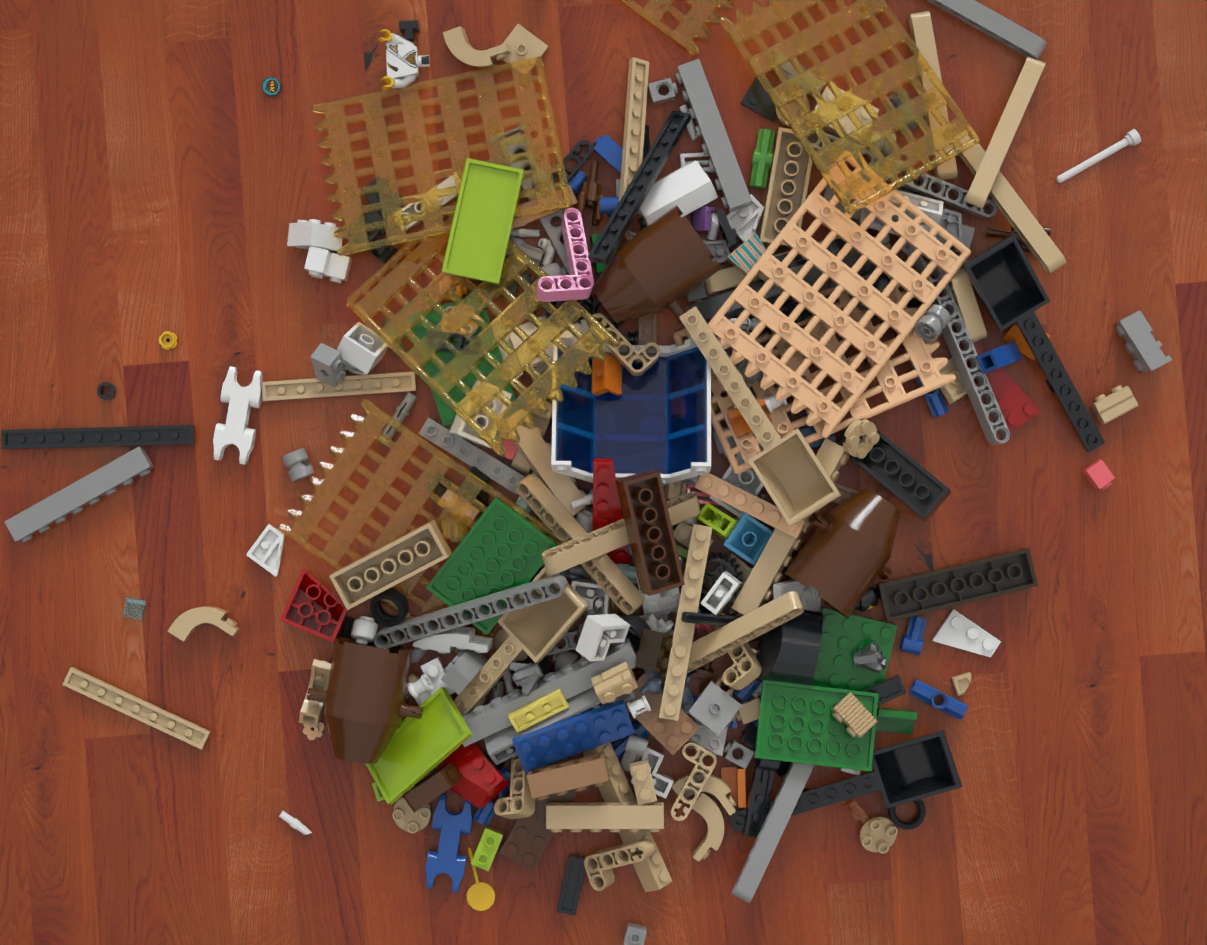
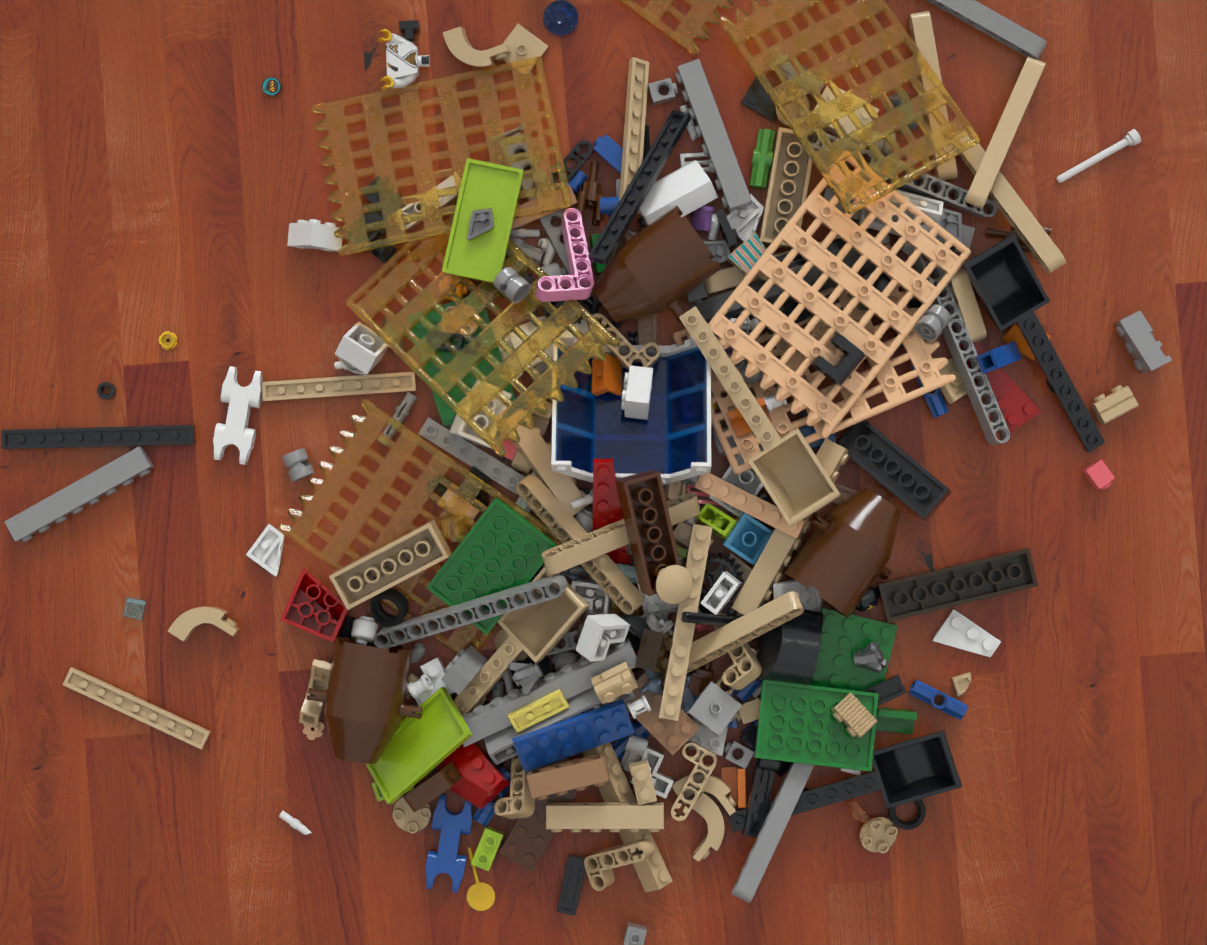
white brick [304,246,352,284] -> none
light grey brick [310,343,346,387] -> none
white slope [413,626,493,654] -> none
tan plate [843,419,880,459] -> none
blue piece [900,616,927,656] -> none
none -> flat silver piece [467,208,494,241]
none -> light grey wheel [493,267,531,304]
none -> clear blue wheel [543,0,578,36]
none -> white brick [621,365,653,420]
none -> tan dish [656,565,693,604]
none -> black connector [812,333,865,386]

